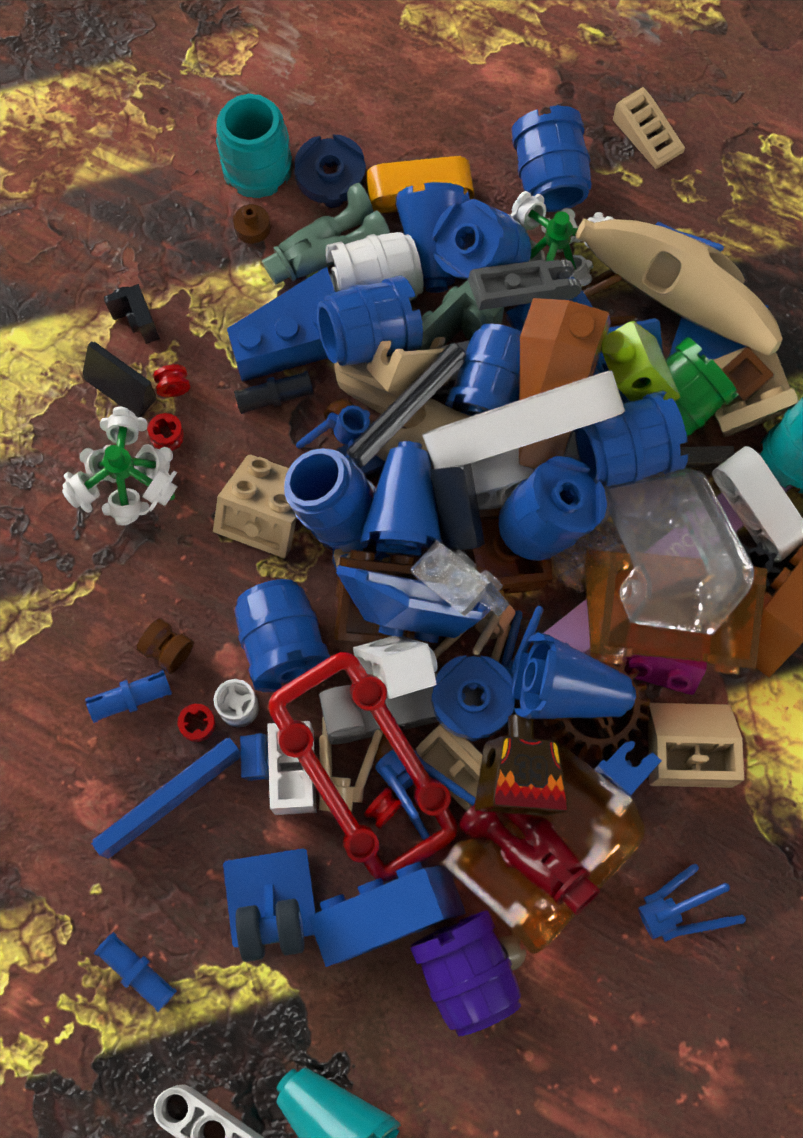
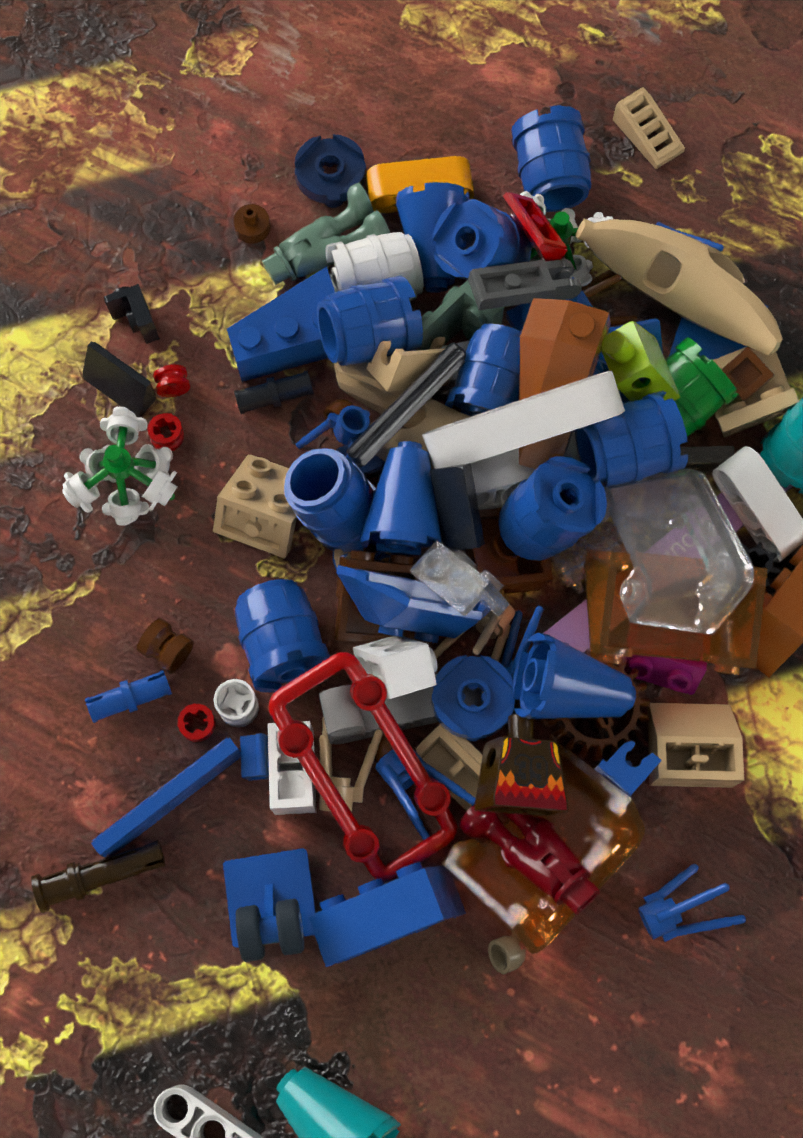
blue pin [94,932,177,1012] -> none
teal piece [216,94,293,198] -> none
red bush [364,787,402,829] -> none
dark purple piece [410,910,521,1036] -> none
none -> dark brown pin [31,840,166,913]
none -> red slope [503,192,568,262]

